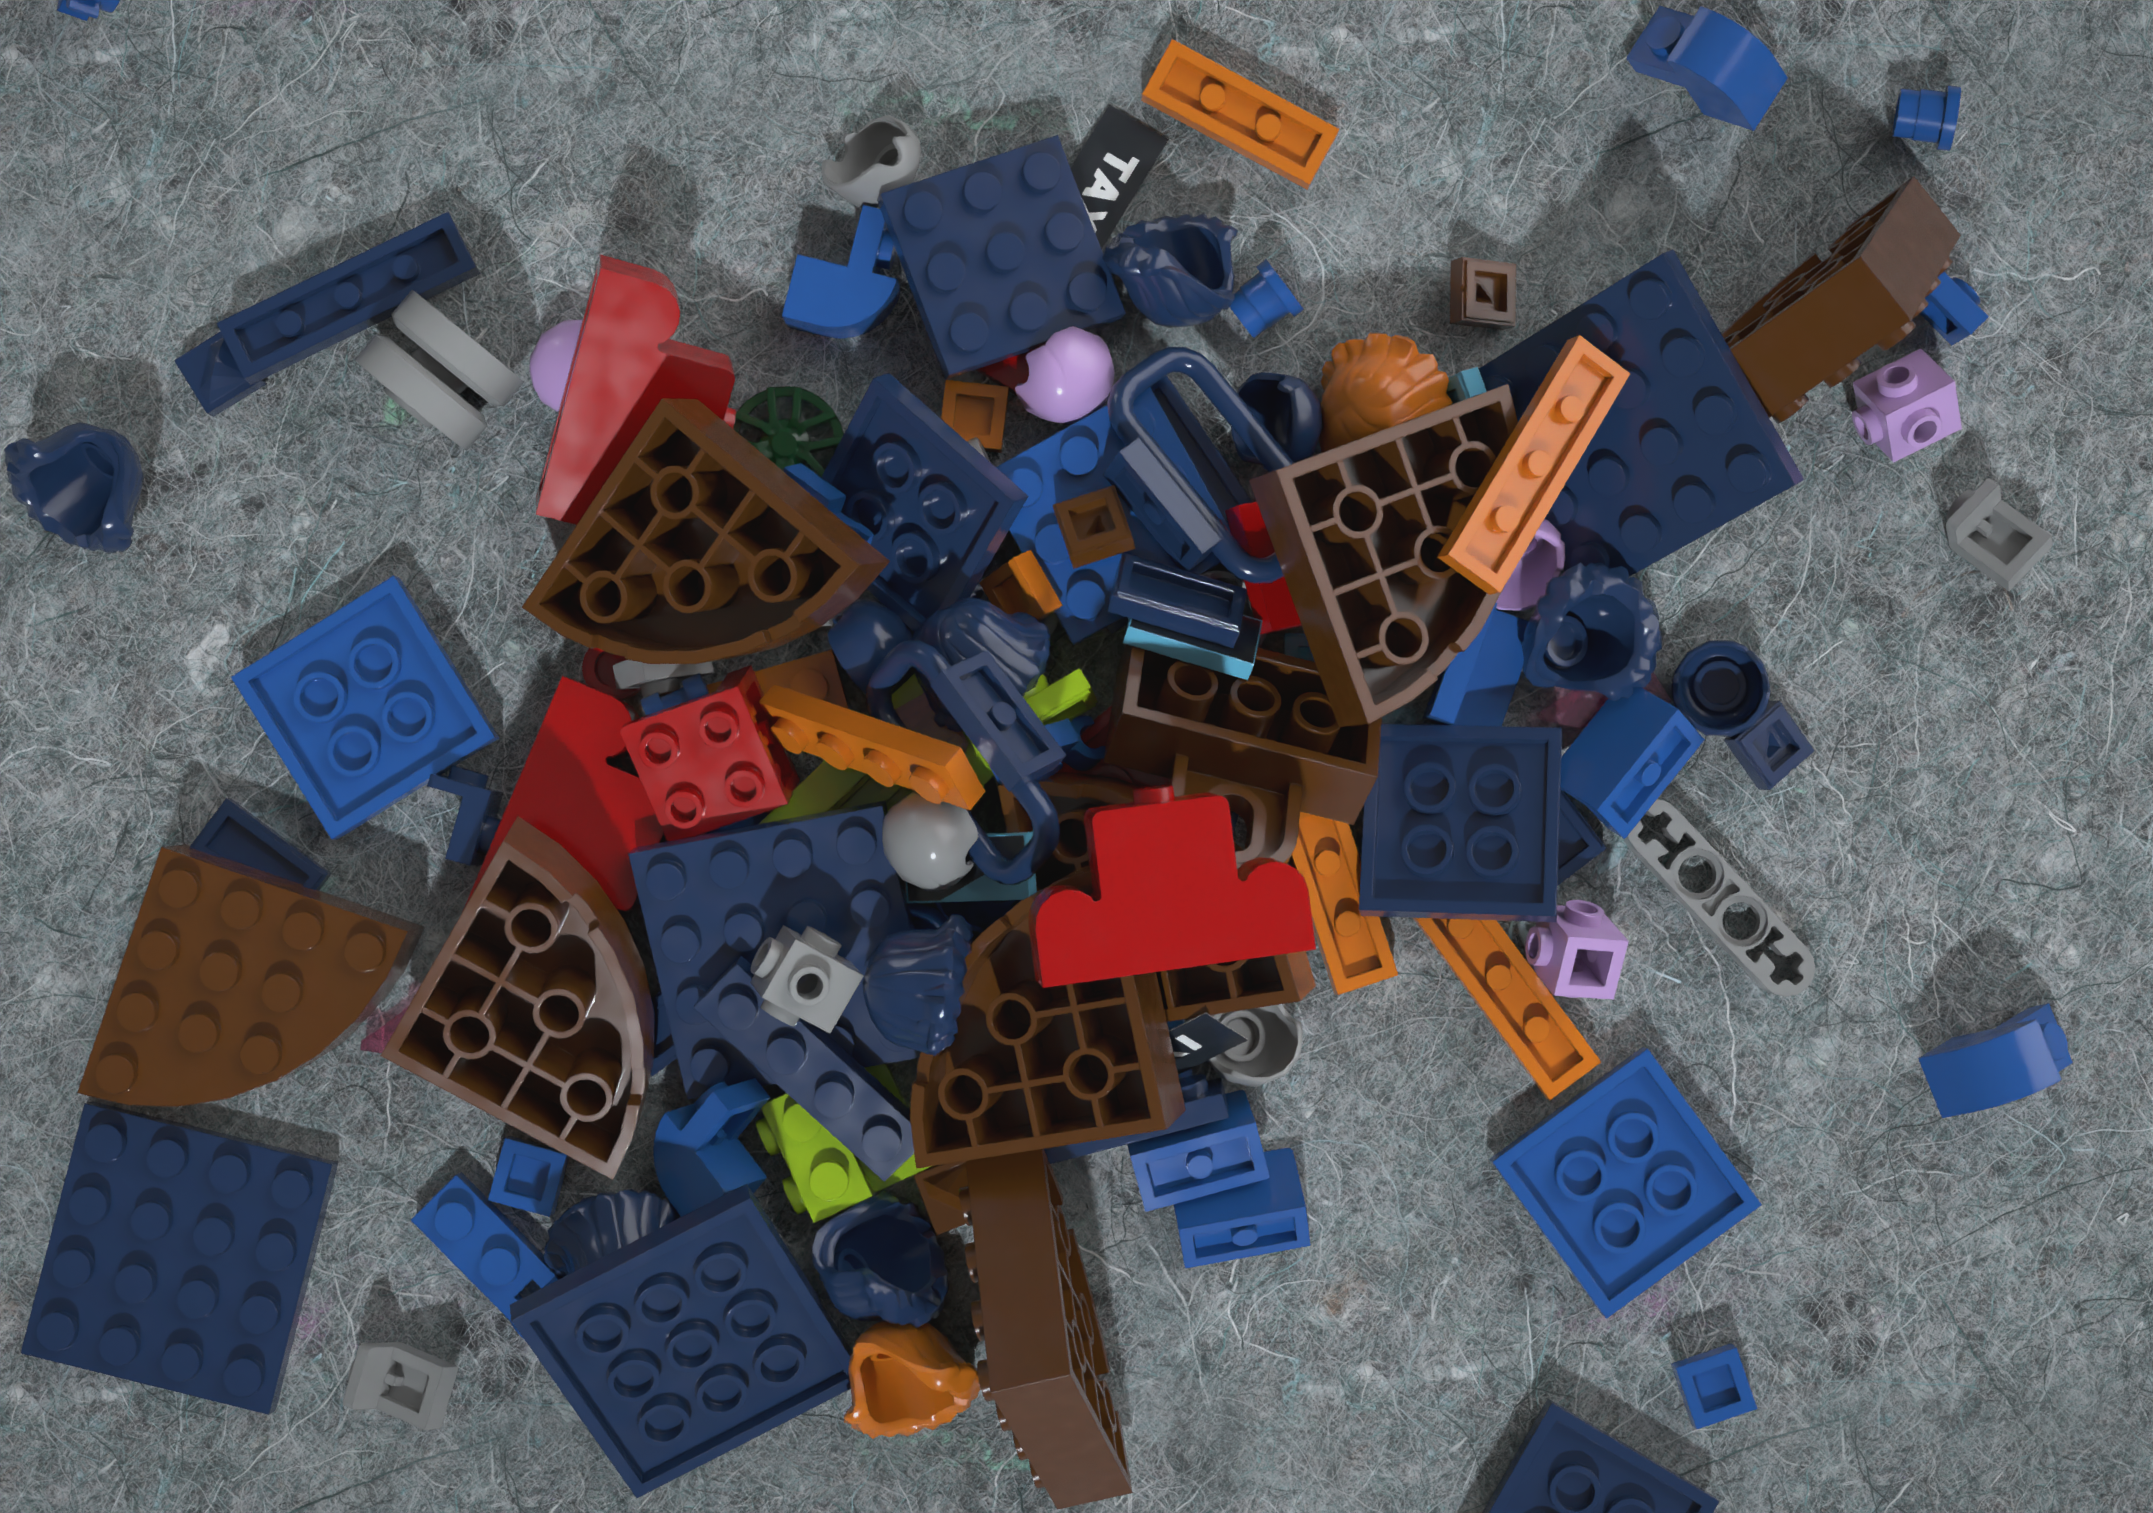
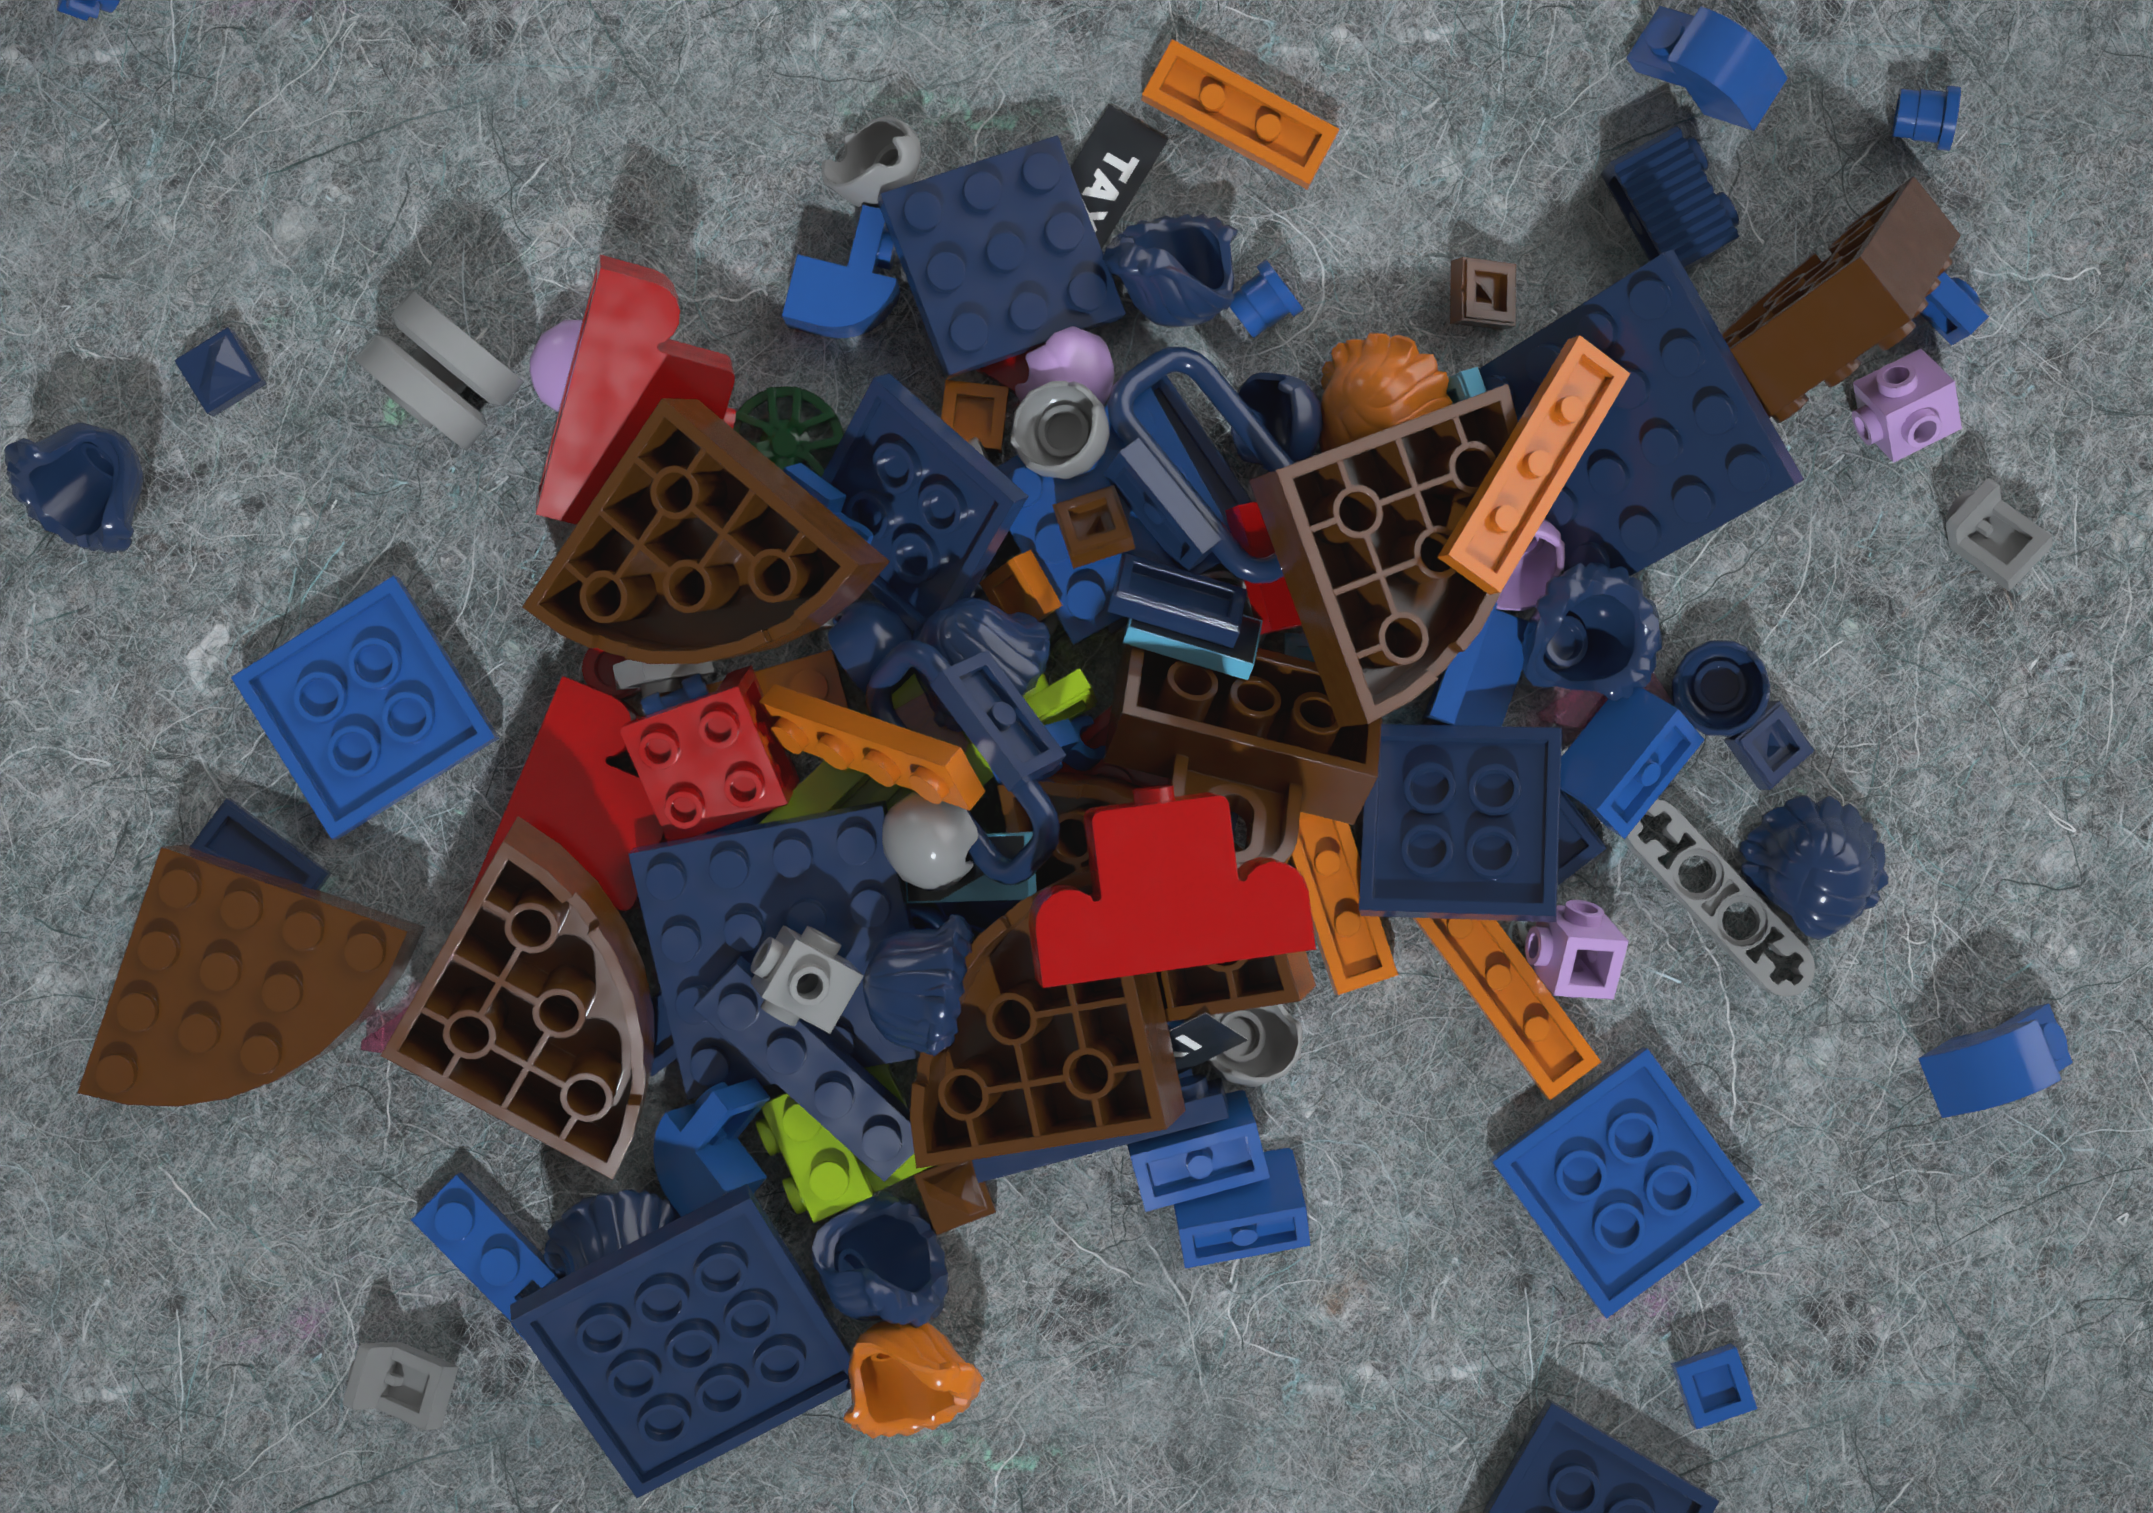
dark blue plate [21,1101,339,1415] -> none
dark blue plate [216,212,480,385] -> none
dark blue bracket [427,766,504,866] -> none
blue plate [488,1136,570,1217] -> none
reddish brown brick [959,1149,1133,1509] -> none
none -> light grey hair [1010,381,1110,479]
none -> dark blue brick [1601,126,1739,271]
none -> dark blue hair [1740,795,1889,940]

